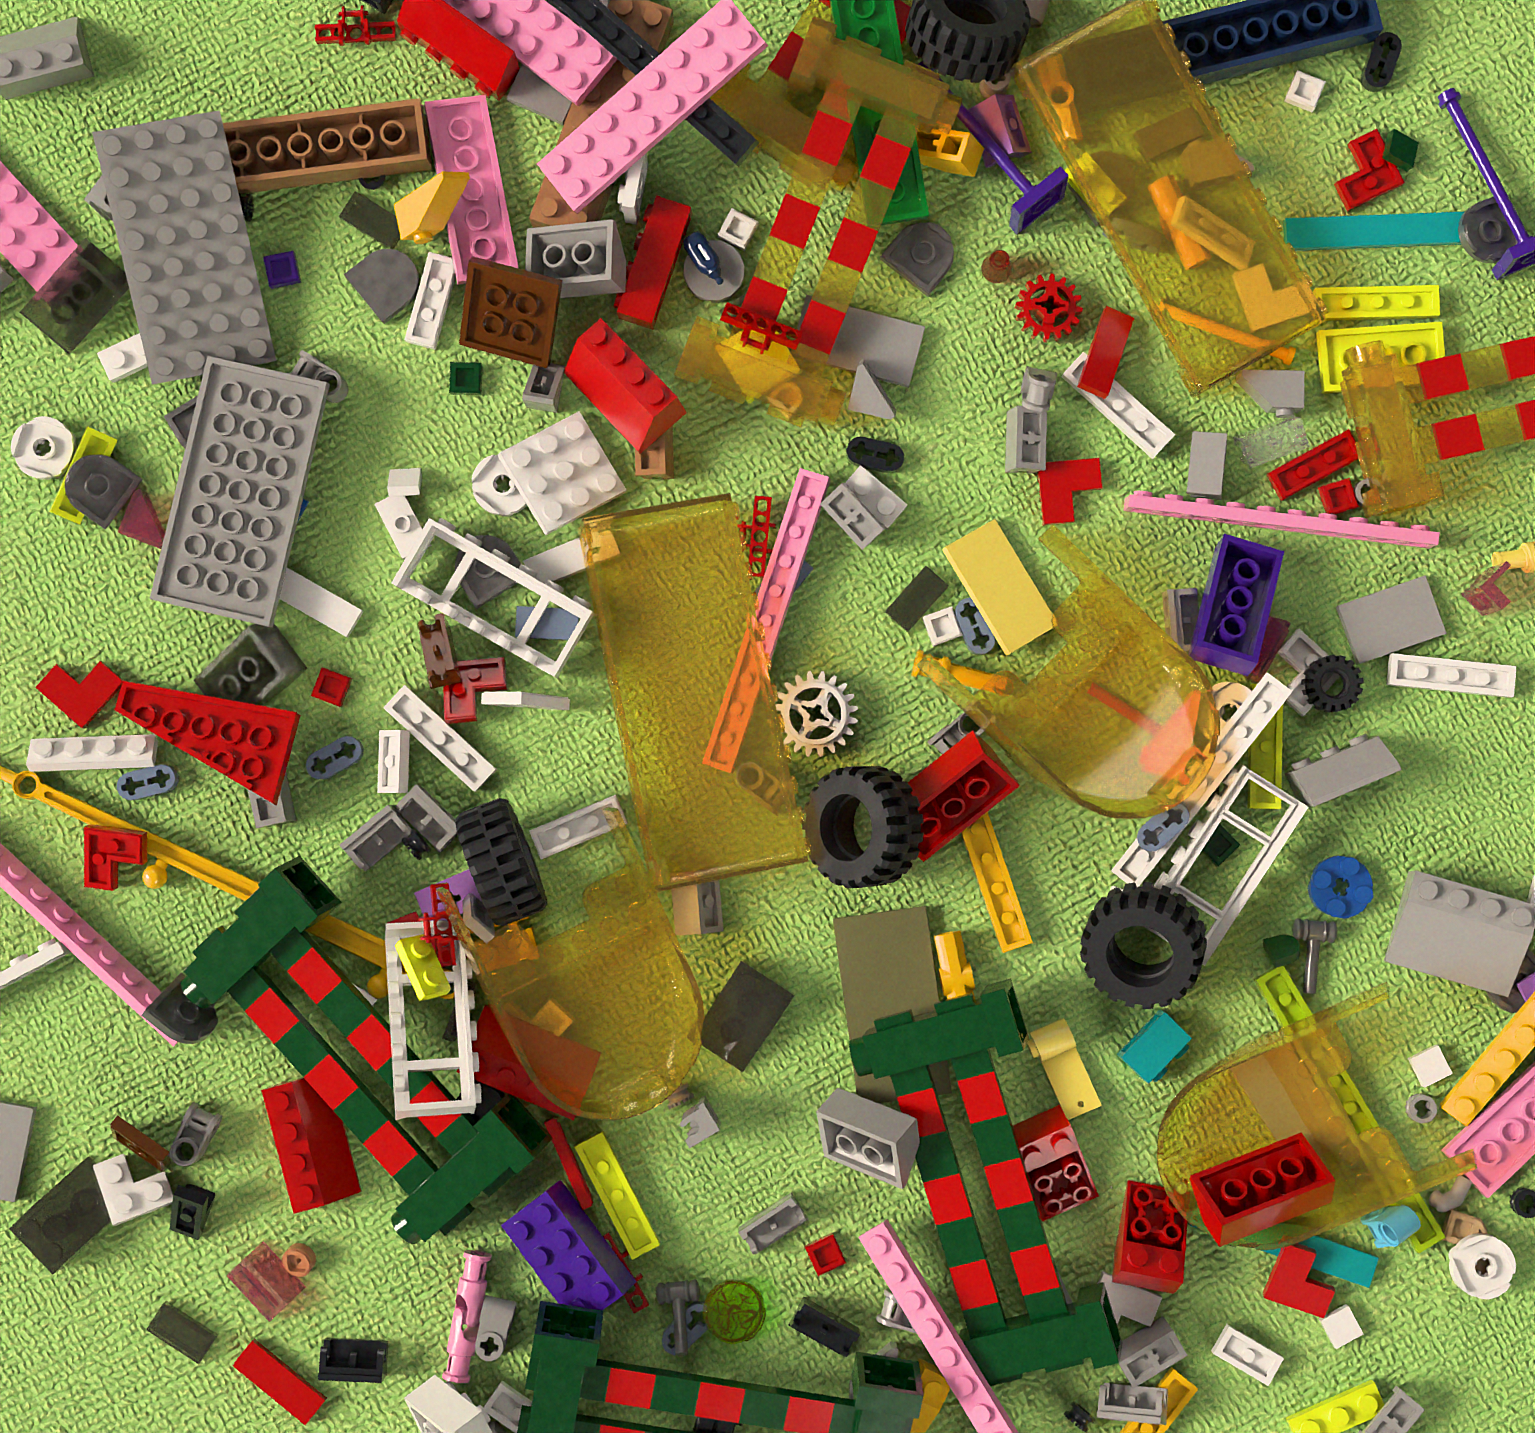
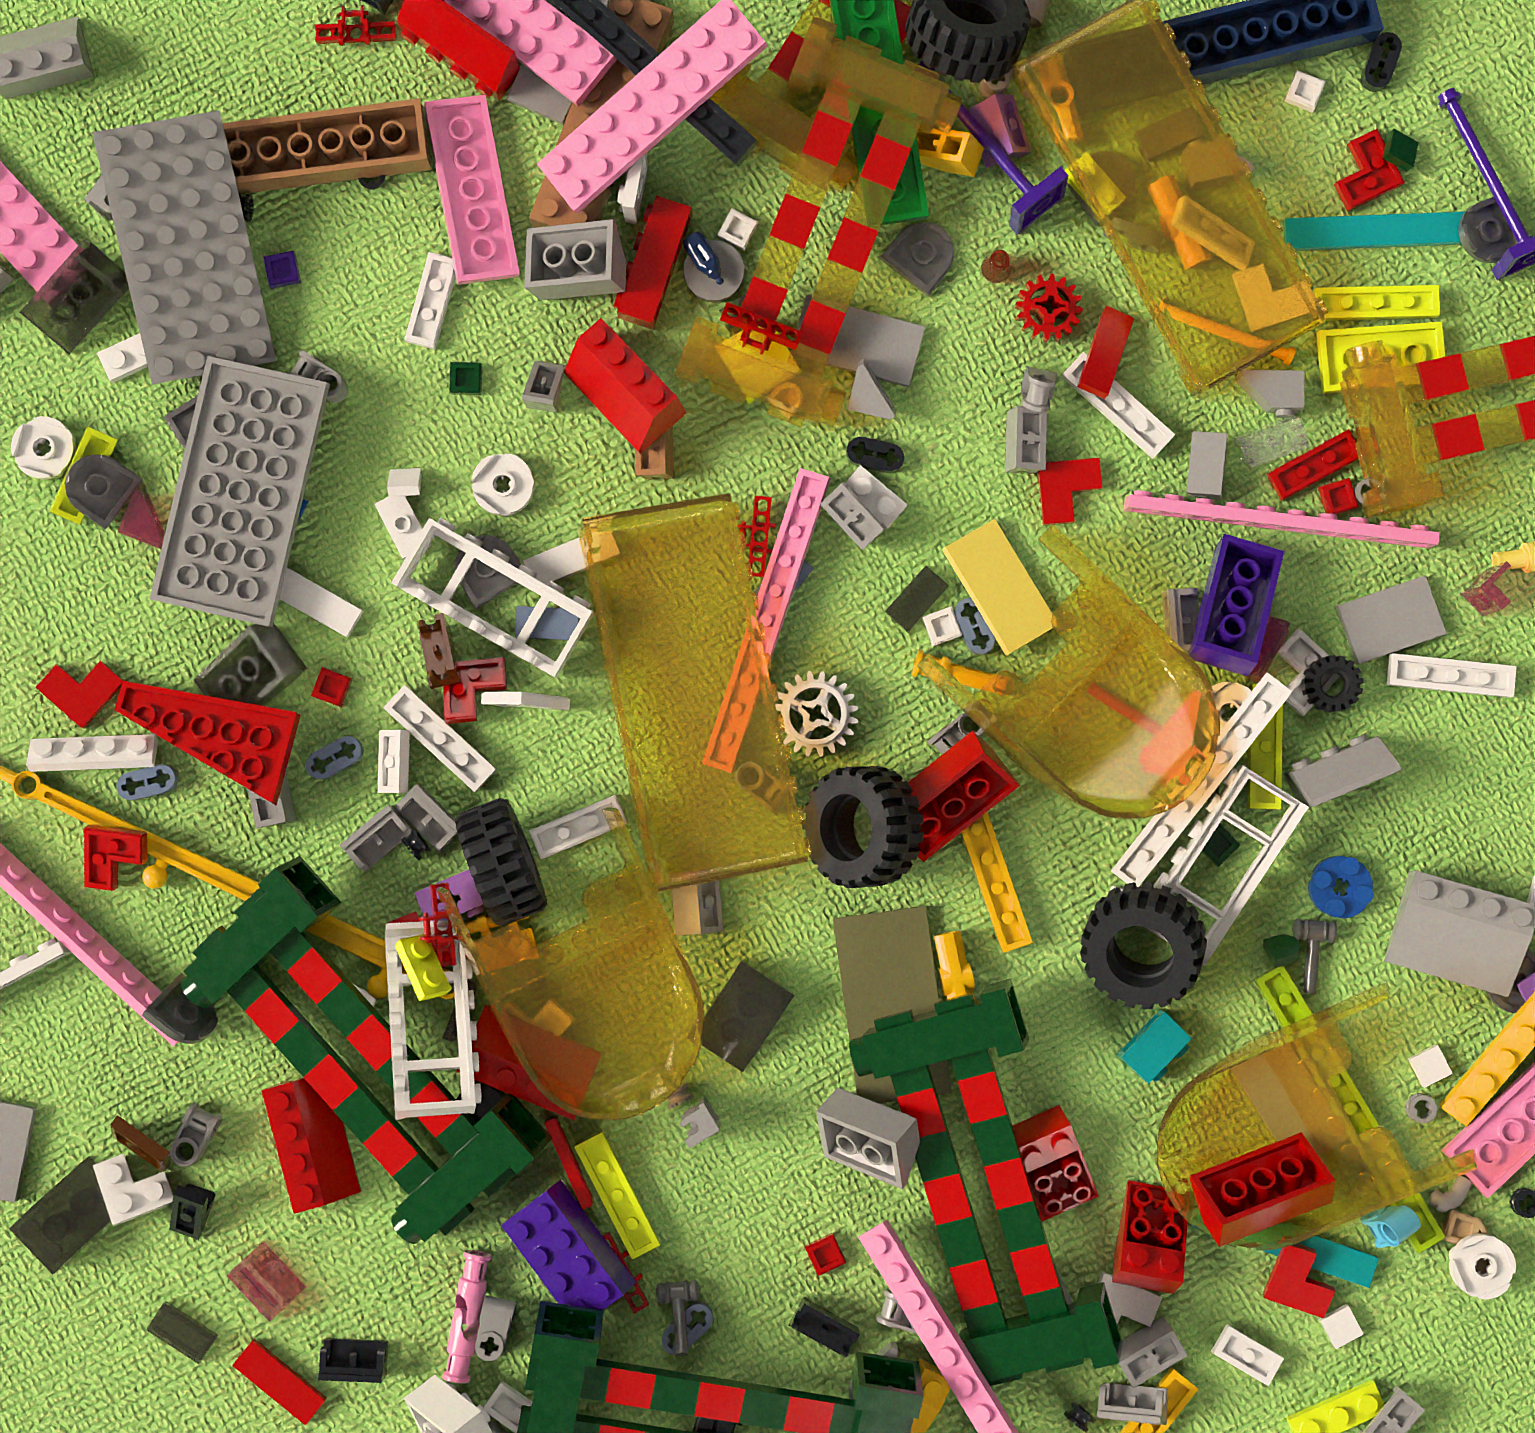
nougat tile [282,1243,316,1277] -> none
clear smoke tile [339,191,401,249] -> none
flat silver tile [344,249,419,324] -> none
yellow slope [394,171,470,244] -> none
reddish brown plate [459,256,563,368] -> none
light grey tile [462,893,495,944] -> none
white plate [498,411,626,536] -> none
clear neon green tile [703,1279,766,1345] -> none
light grey hinge [738,1193,808,1255] -> none
light yellow door [1027,1018,1102,1120] -> none
sand blue beam [1137,801,1190,852] -> none

